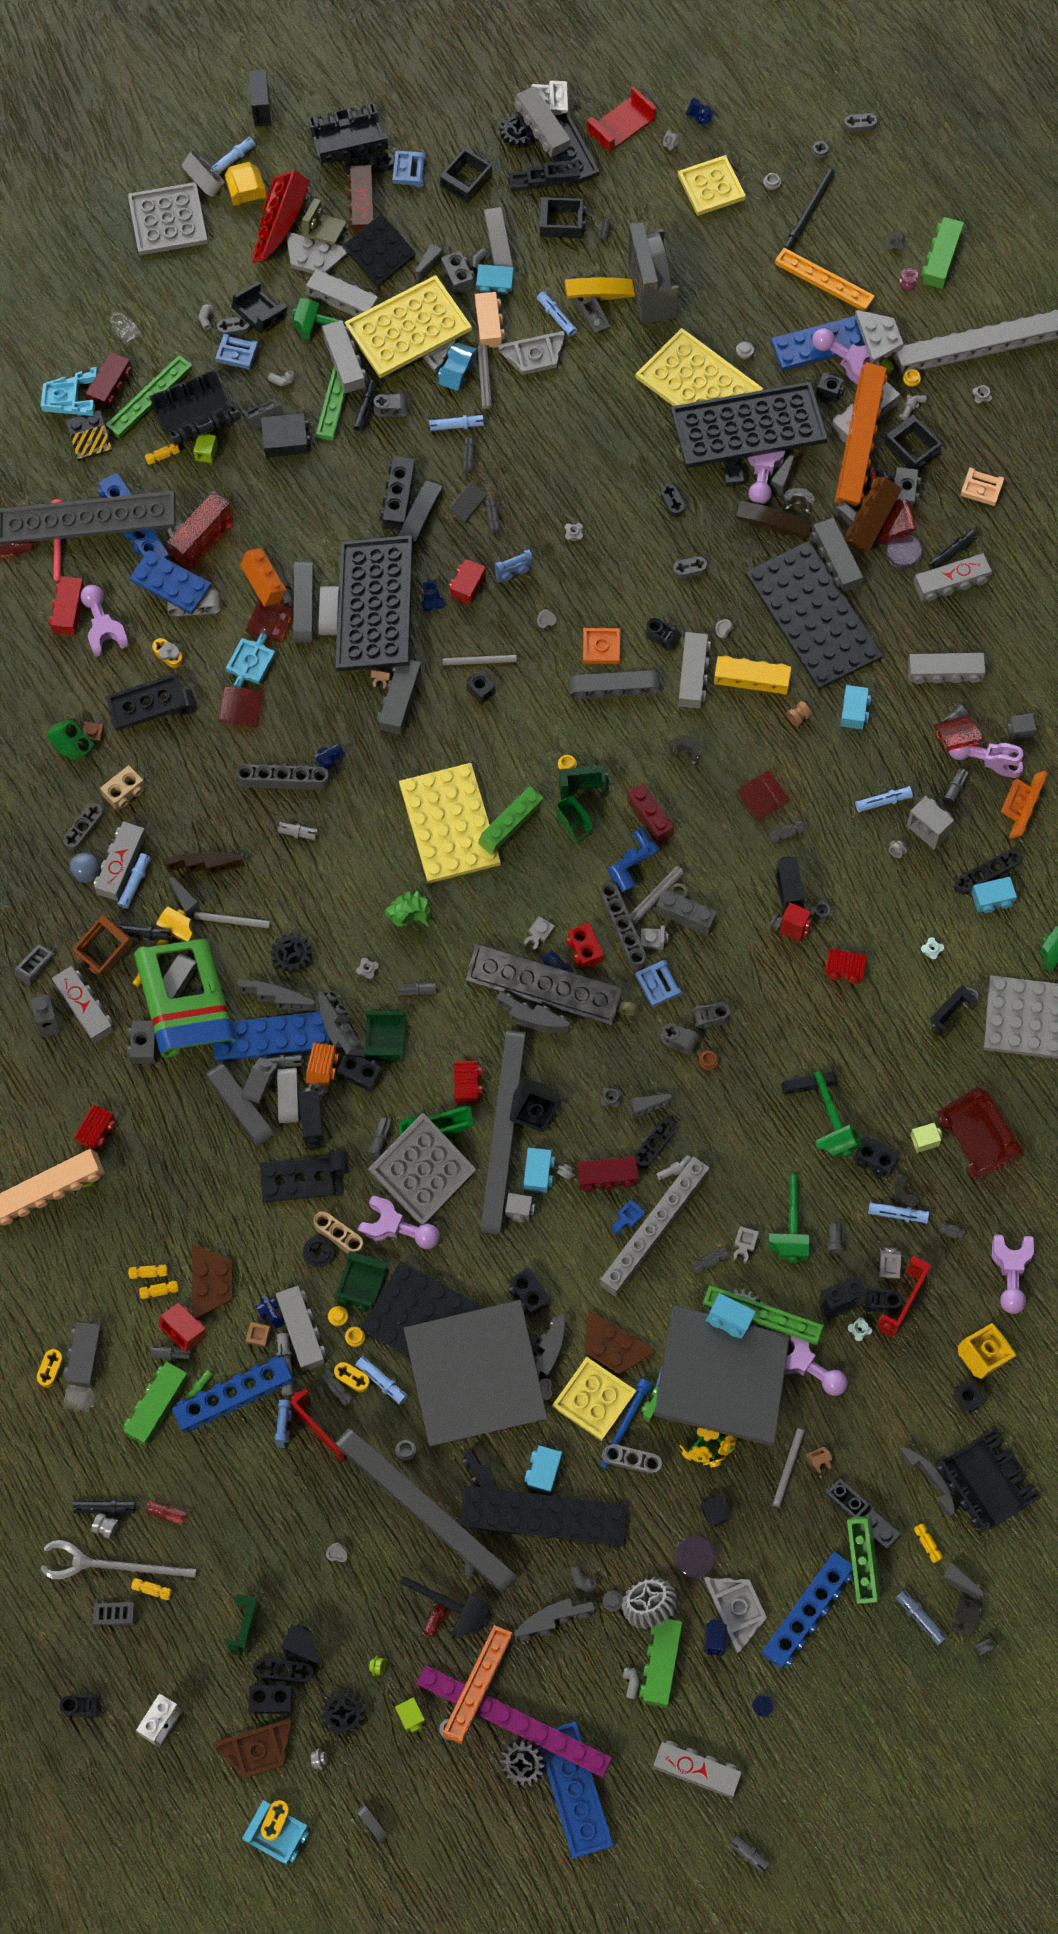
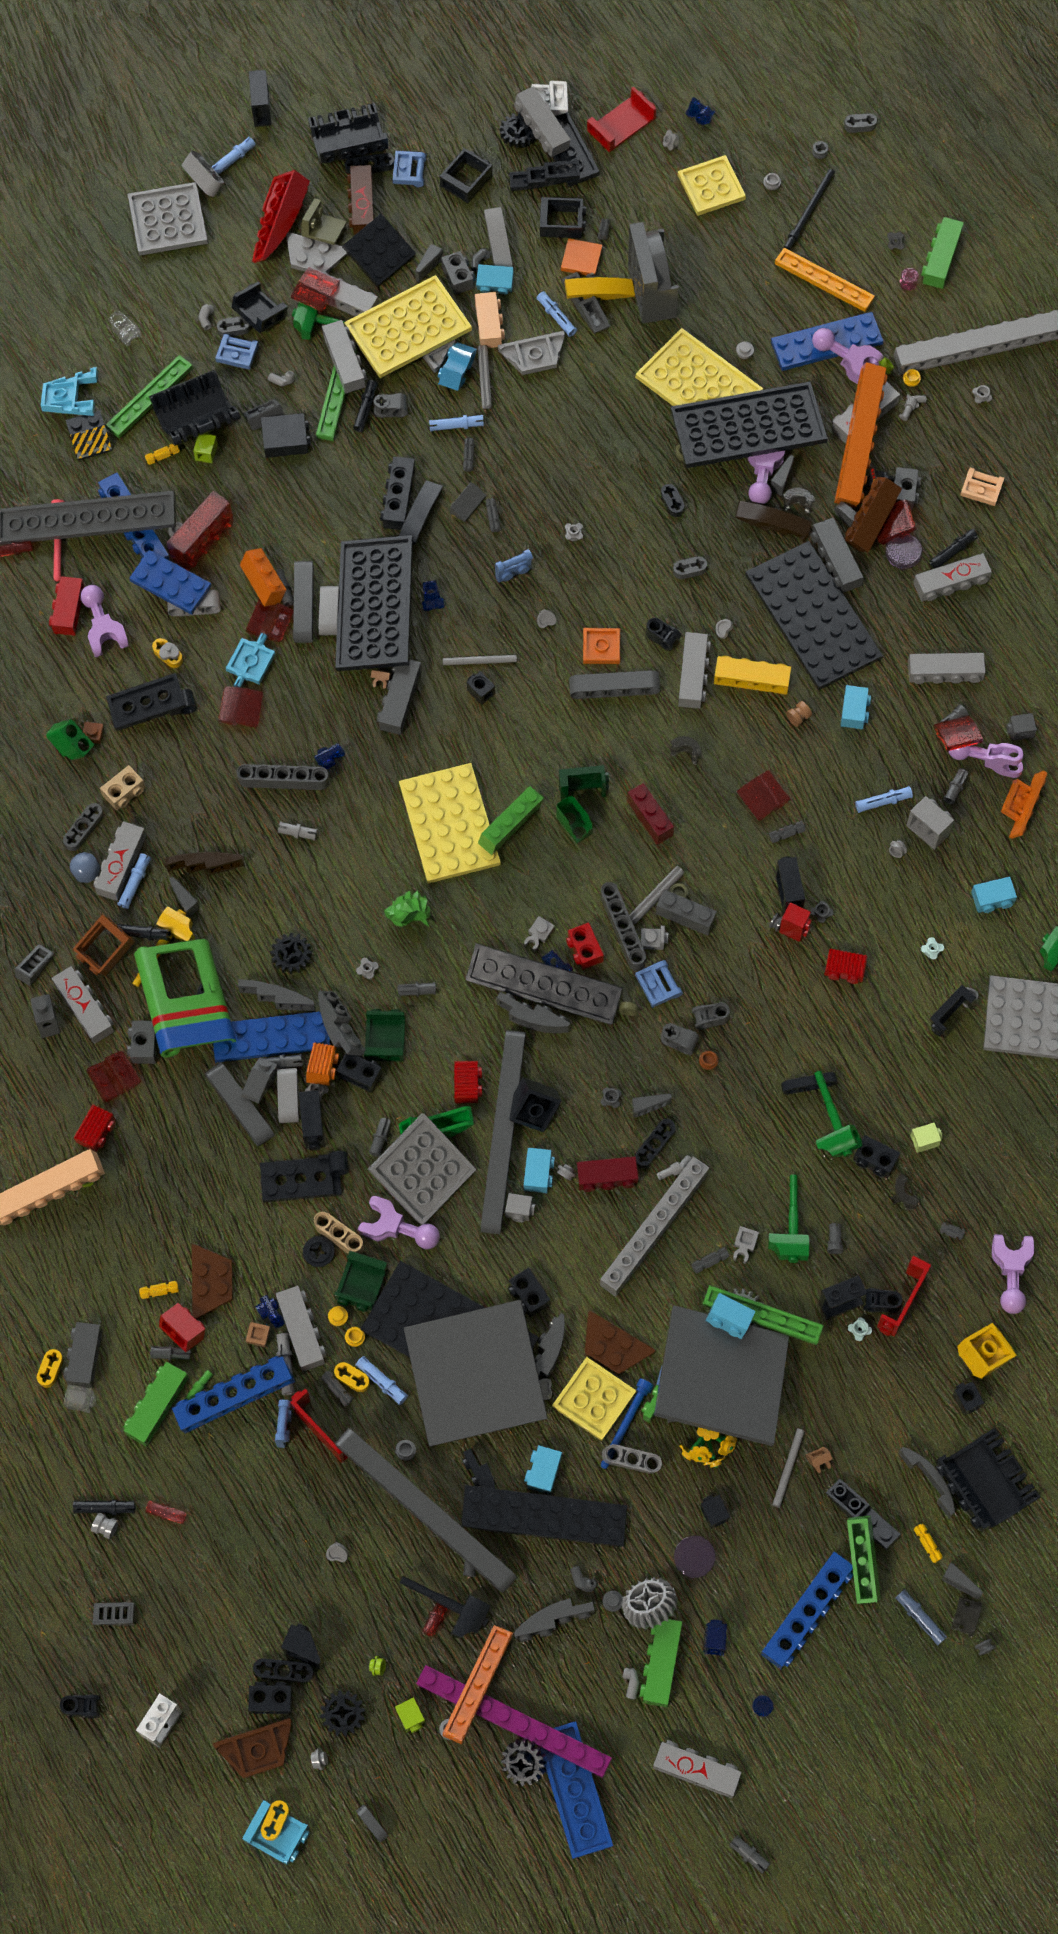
light grey piece [41,1540,197,1579] -> none
dark red brick [86,352,132,411] -> none
yellow axle [128,1264,168,1279] -> none
yellow axle [131,1578,172,1600] -> none
light grey beam [163,953,197,999] -> none
light grey bar [194,912,271,928] -> none
yellow slope [224,162,266,206] -> none
dark green panel [224,1594,260,1656] -> none
red brick [449,559,486,605] -> none
yellow plate [558,755,577,769] -> none
blue piece [607,827,660,894] -> none
blue plate [611,1200,645,1235] -> none
light grey wing [704,1577,767,1653] -> none
black plate [723,459,744,486] -> none
lavender piece [784,1334,848,1396] -> none
black brick [816,372,845,403] -> none
light grey wing [855,310,903,364] -> none
light blue pin [868,1202,929,1224] -> none
light grey bracket [879,1247,901,1278] -> none
black window [885,415,942,470] -> none
clear red windscreen [937,1087,1024,1179] -> none
black beam [955,850,1021,894] -> none
none -> clear red slope [86,1050,141,1103]
none -> clear red slope [291,267,340,312]
none -> orange tile [561,238,602,275]

